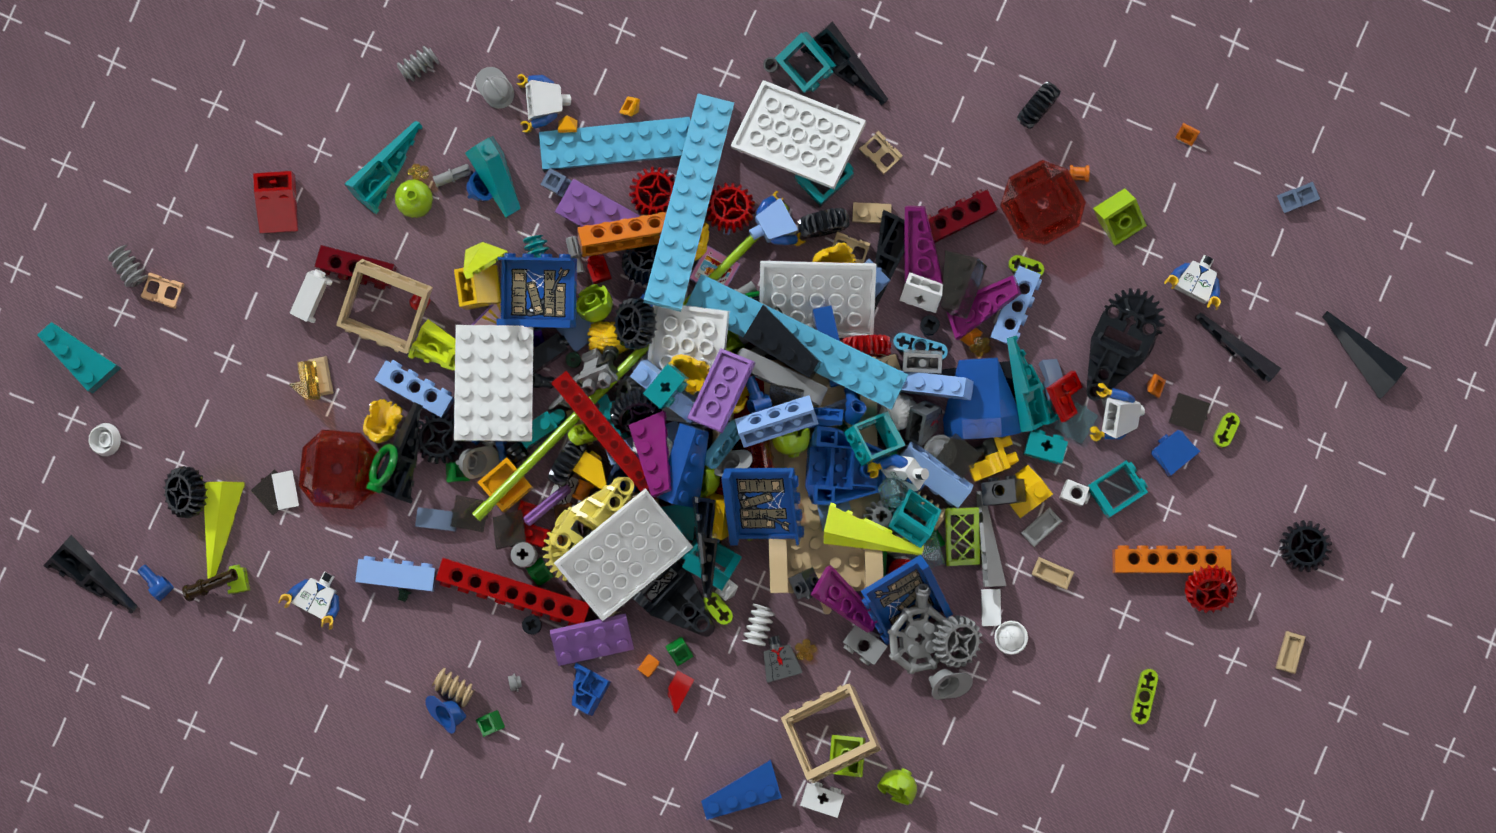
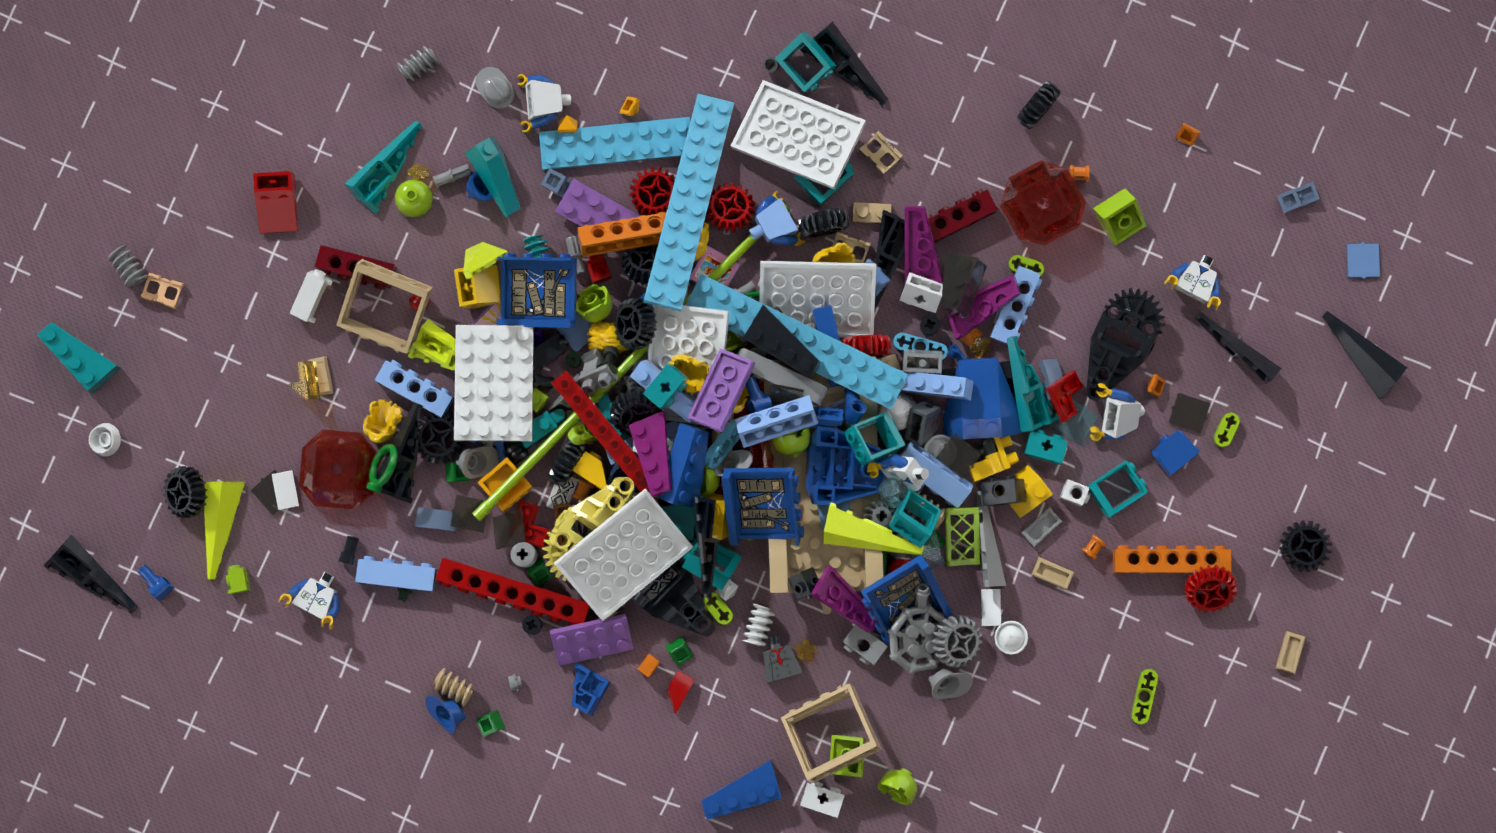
dark brown pin [182,569,238,602] -> none
medium lavender axle [523,484,571,526] -> none
none -> black pin [338,535,359,565]
none -> lime brick [532,388,549,415]
none -> blue piece [947,344,968,360]
none -> orange bush [1081,534,1106,560]
none -> medium blue piece [1347,242,1380,279]

